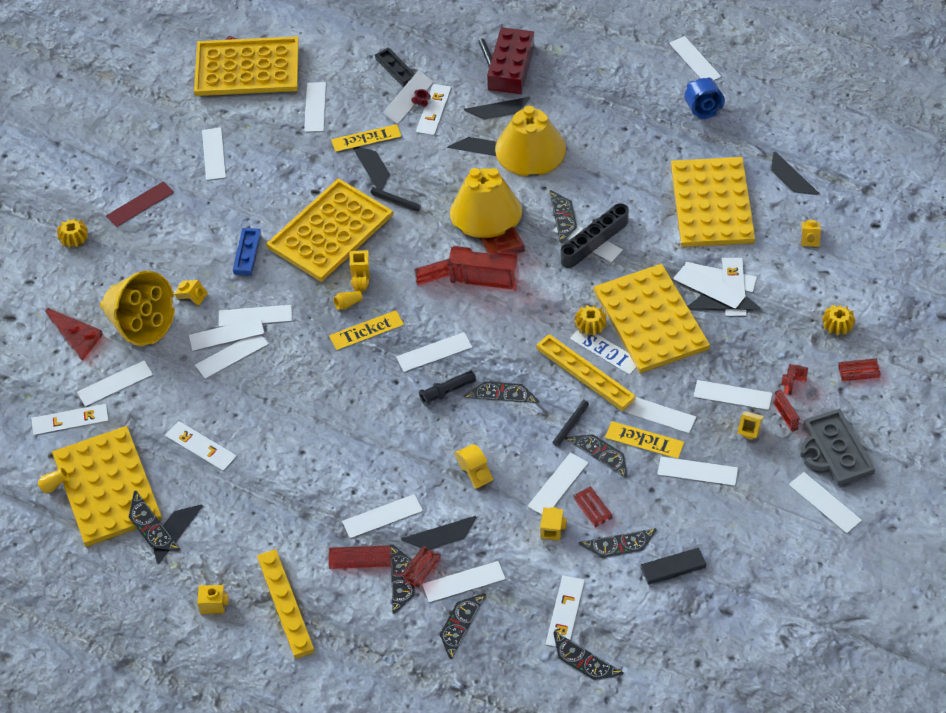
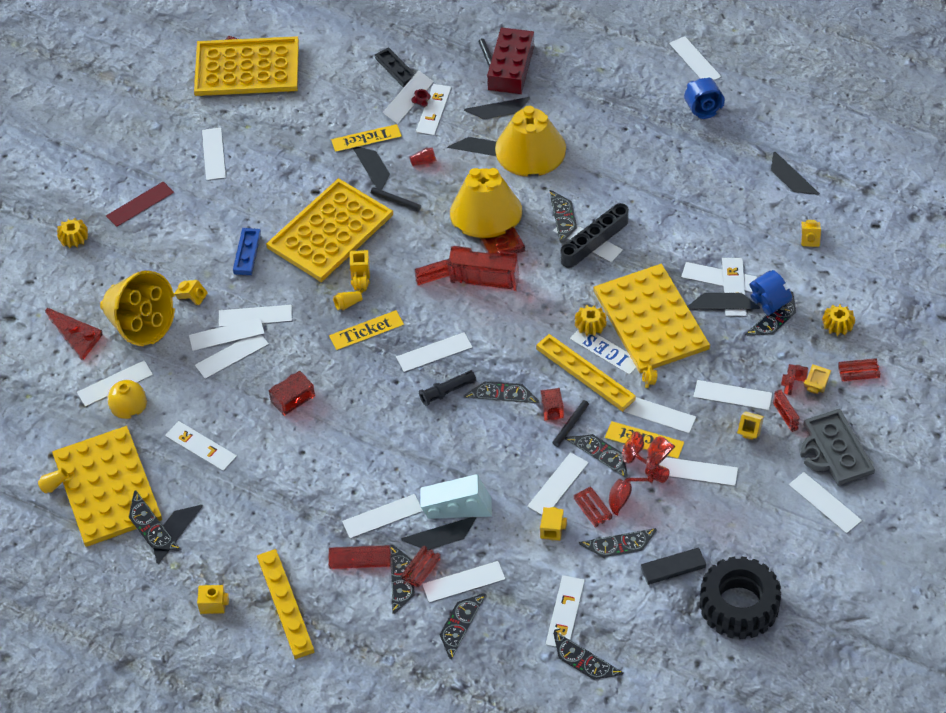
white sticker [31,404,108,435] -> none
white sticker [304,82,326,132] -> none
yellow brick [453,444,494,489] -> none
yellow plate [671,157,755,247] -> none
white sticker [673,266,746,309] -> none
none -> yellow cylinder [107,380,147,419]
none -> clear red brick [268,371,315,416]
none -> clear red cone [409,147,437,167]
none -> light aqua wedge [421,474,492,519]
none -> clear red brick [540,388,564,421]
none -> clear red plant [609,432,675,516]
none -> yellow plate [642,365,657,388]
none -> black tyre [699,556,781,639]
none -> black sticker [745,291,796,336]
none -> blue brick [749,270,792,315]
none -> yellow bracket [804,364,831,394]

